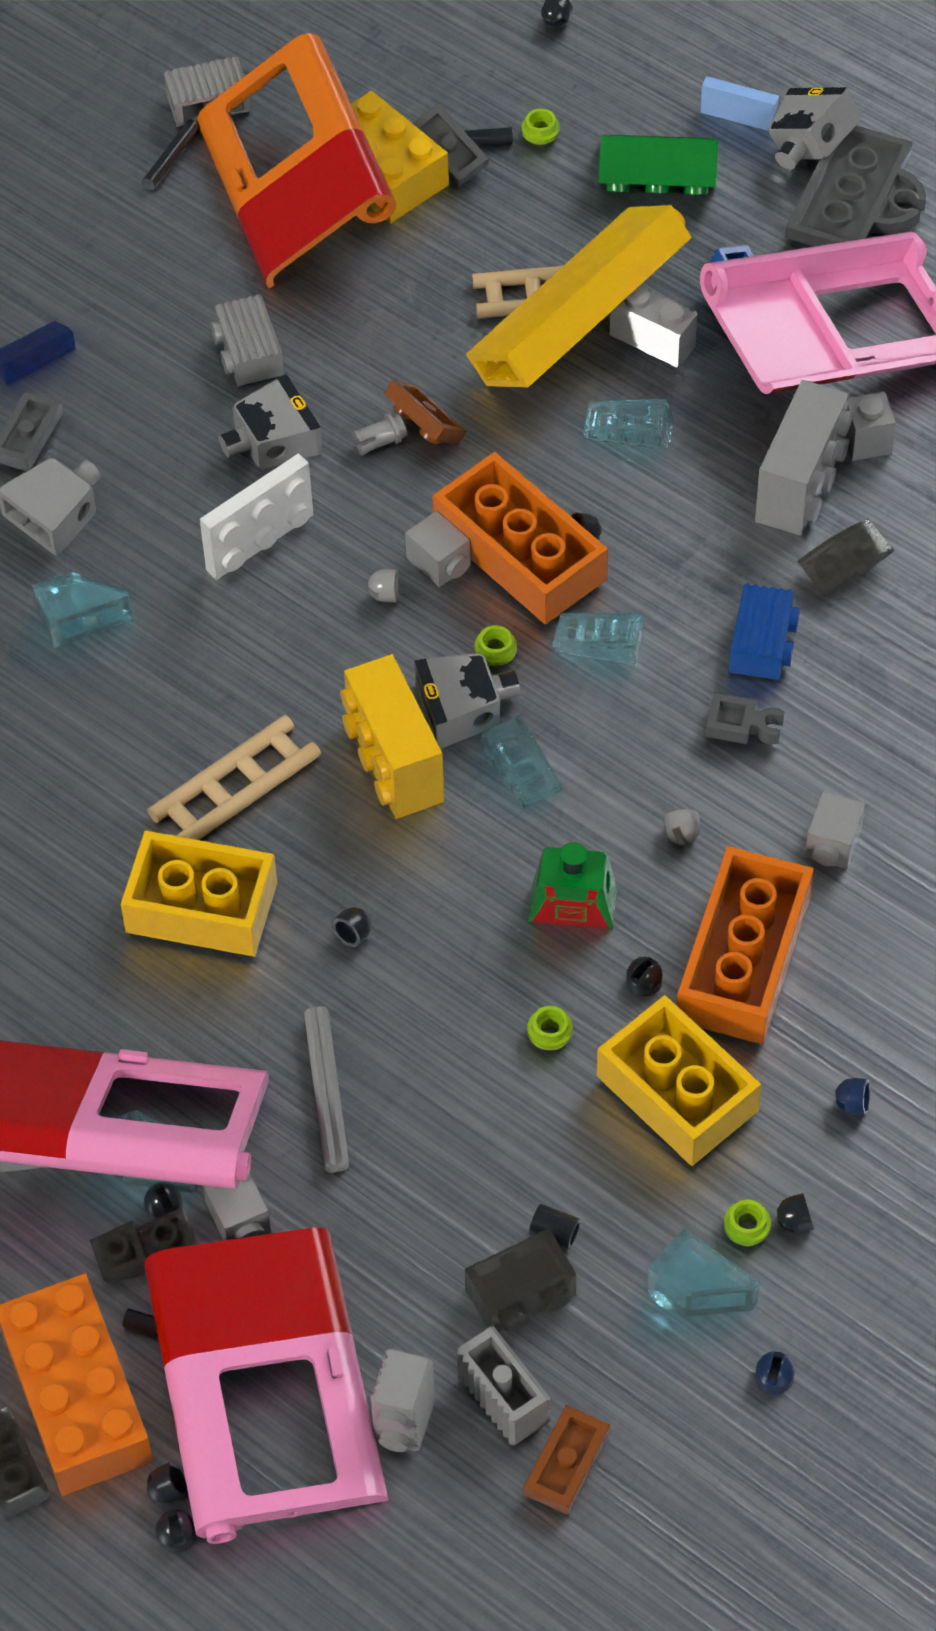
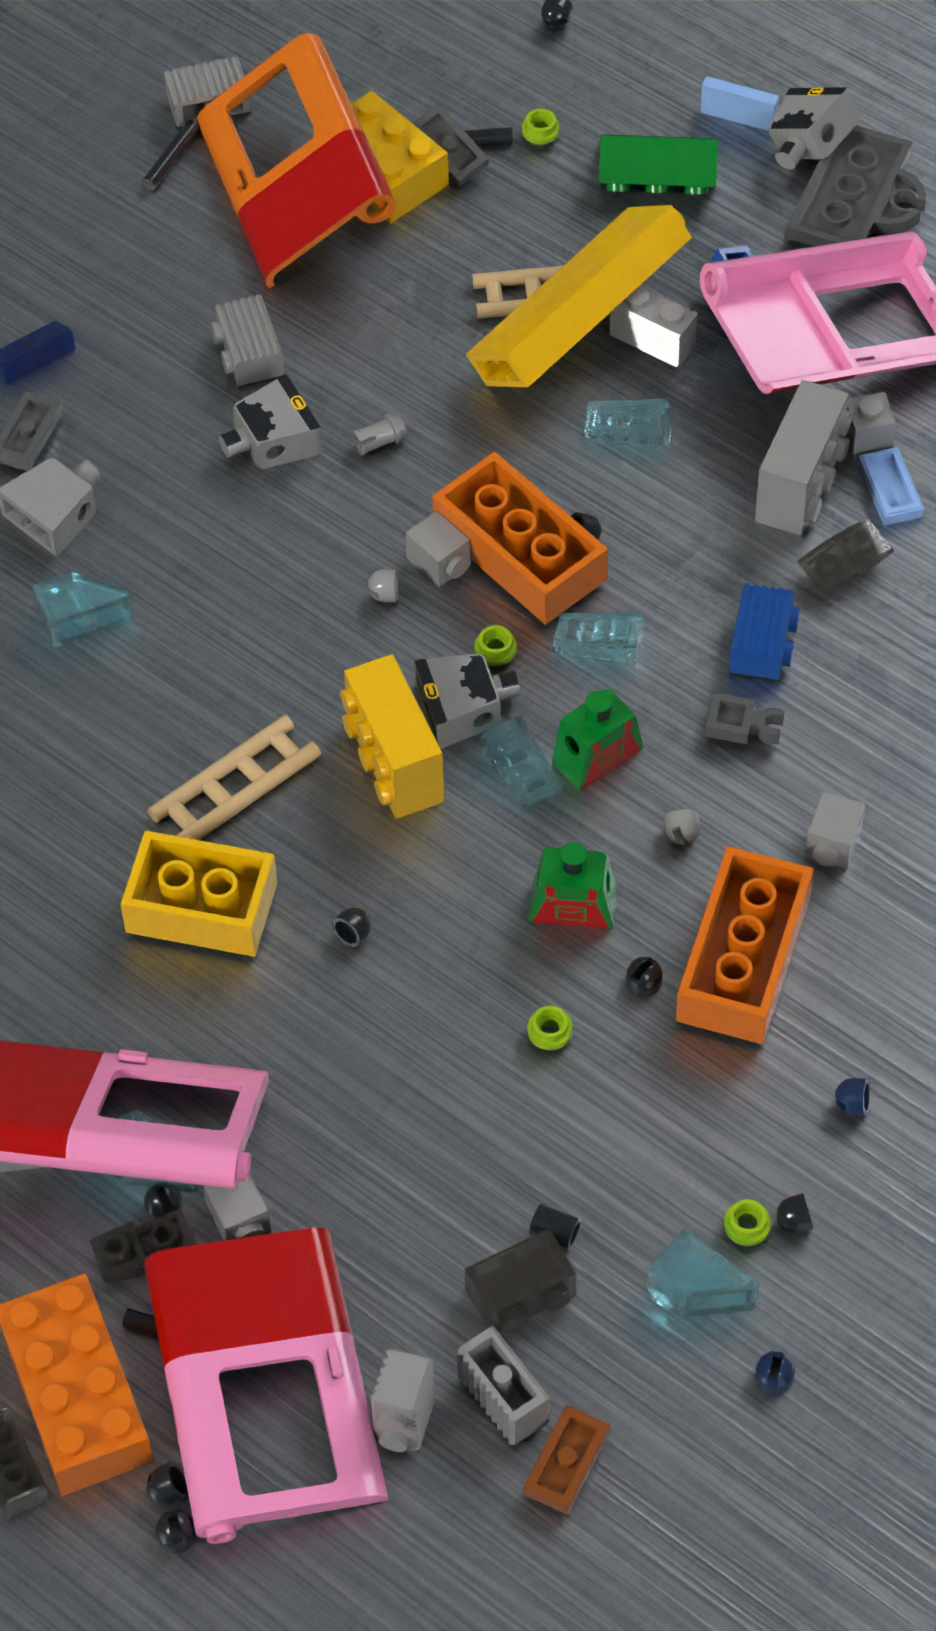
white plate [200,453,313,580] -> none
light grey axle [304,1006,349,1173] -> none
dark orange plate [384,380,467,445] -> none
yellow brick [597,995,762,1166] -> none
none -> green torso [552,689,643,792]
none -> light blue tile [858,446,924,526]

